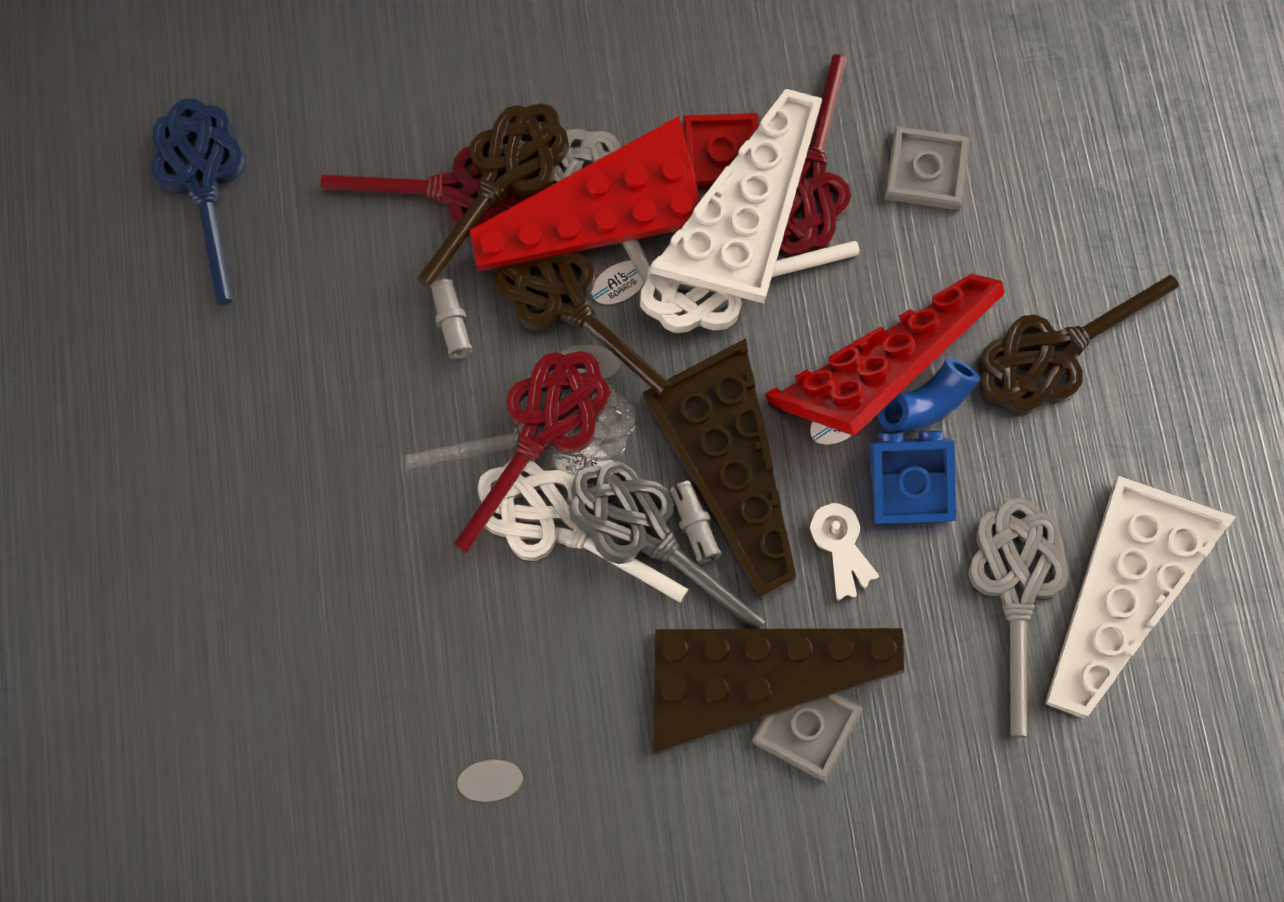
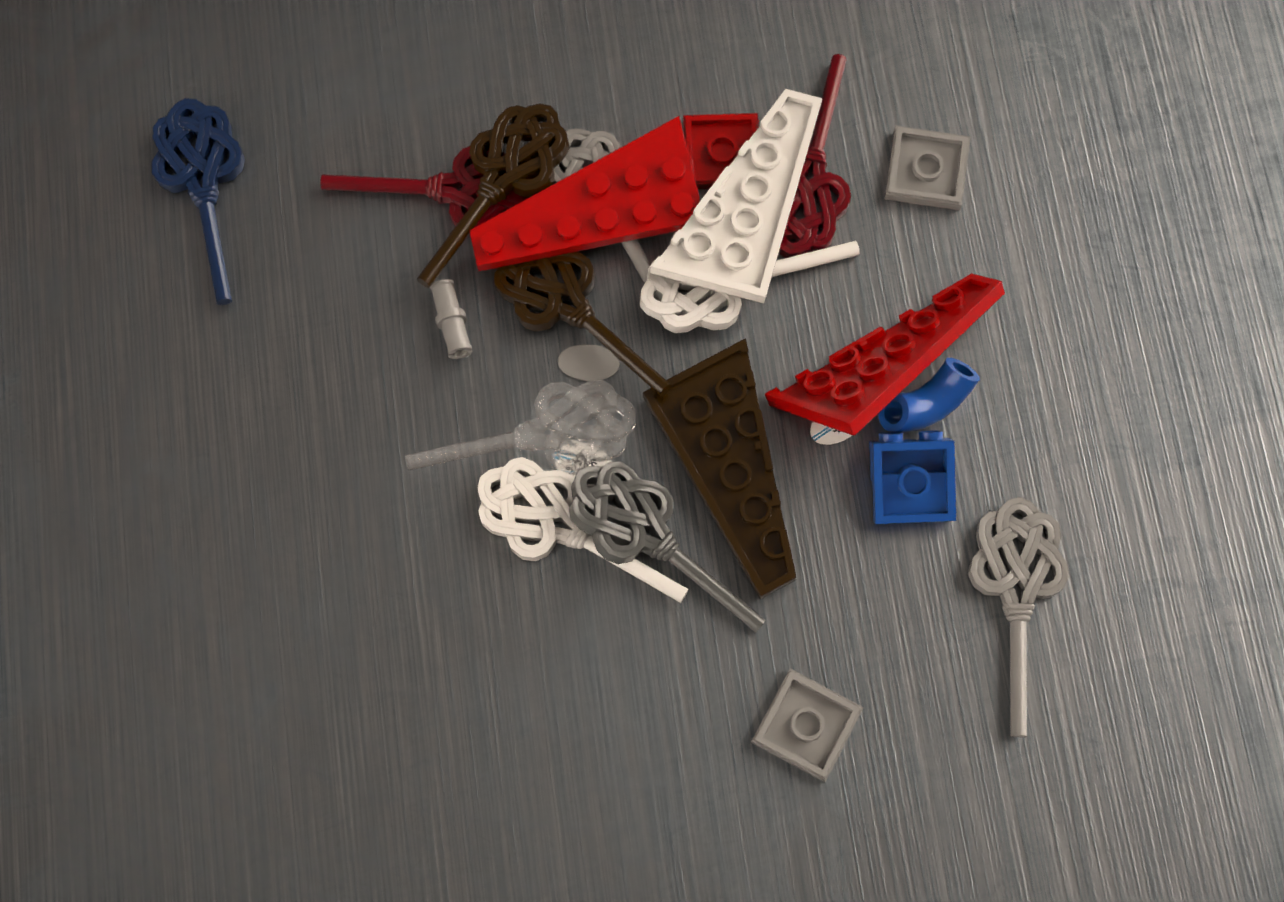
dark red piece [453,351,610,553] -> none
light grey sticker [457,760,523,802] -> none
white sticker [592,261,644,305] -> none
dark brown wing [653,628,905,755] -> none
light grey pin [669,481,722,564] -> none
white piece [810,503,879,601] -> none
dark brown piece [979,275,1179,416] -> none
white wing [1045,476,1236,718] -> none

